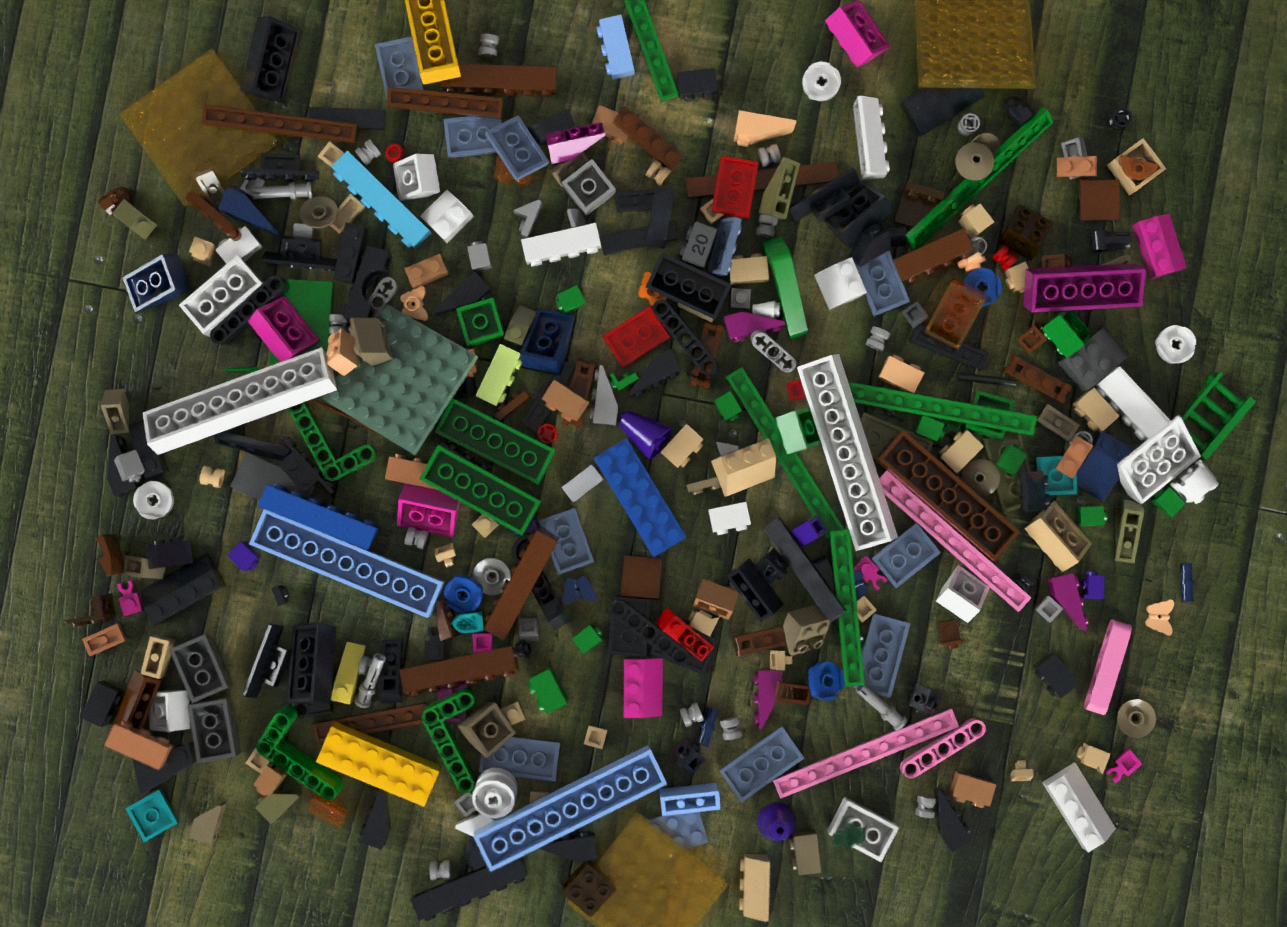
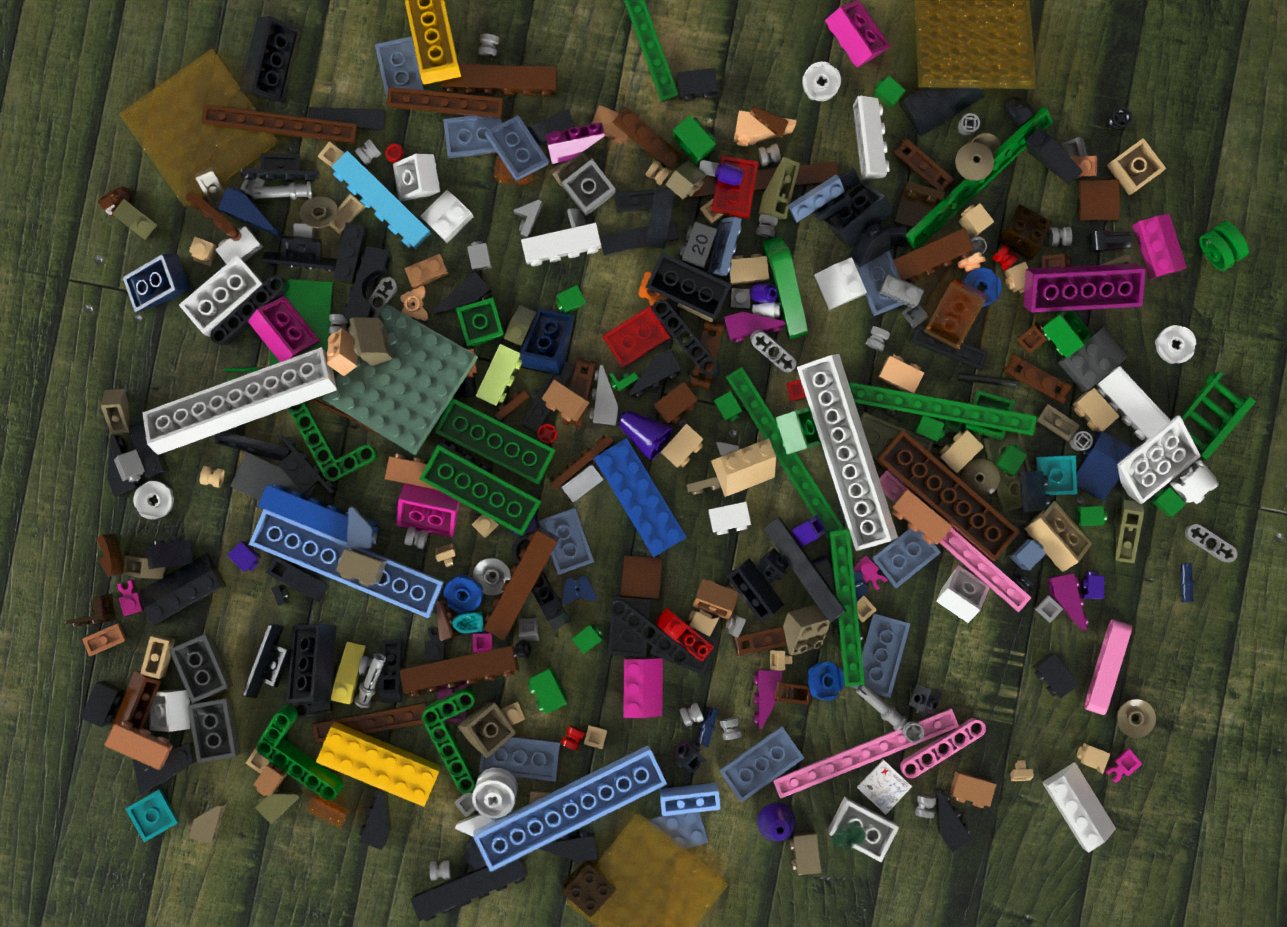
light blue brick [596,15,635,80] -> none
tan slope [739,854,770,921] -> none
reddish brown bracket [937,619,963,649] -> none
nougat plate [1055,436,1093,479] -> none
dark orange plate [1119,155,1159,180] -> none
light nougat animal [1145,599,1174,636] -> none
none -> black slope [265,556,329,602]
none -> dark tan brick [336,548,387,586]
none -> sand blue slope [347,507,377,548]
none -> reddish brown plate [550,435,614,491]
none -> red wheel [560,725,586,751]
none -> reddish brown brick [654,382,698,424]
none -> dark tan brick [665,160,706,199]
none -> green brick [672,115,716,166]
none -> light grey slope [699,160,719,177]
none -> dark purple brick [715,162,744,186]
none -> light grey plate [724,613,746,637]
none -> reddish brown slope [750,106,789,139]
none -> dark purple brick [750,283,778,303]
none -> sand blue plate [788,175,845,222]
none -> white tile [857,760,912,815]
none -> green brick [874,76,906,109]
none -> light grey brick [879,274,924,309]
none -> nougat brick [890,489,952,545]
none -> reddish brown plate [891,137,955,193]
none -> light grey wheel [902,721,924,743]
none -> sand blue brick [1008,539,1046,570]
none -> black slope [1026,128,1082,185]
none -> light grey wheel [1048,227,1072,247]
none -> light grey beam [1185,524,1237,562]
none -> green wheel [1199,221,1249,271]

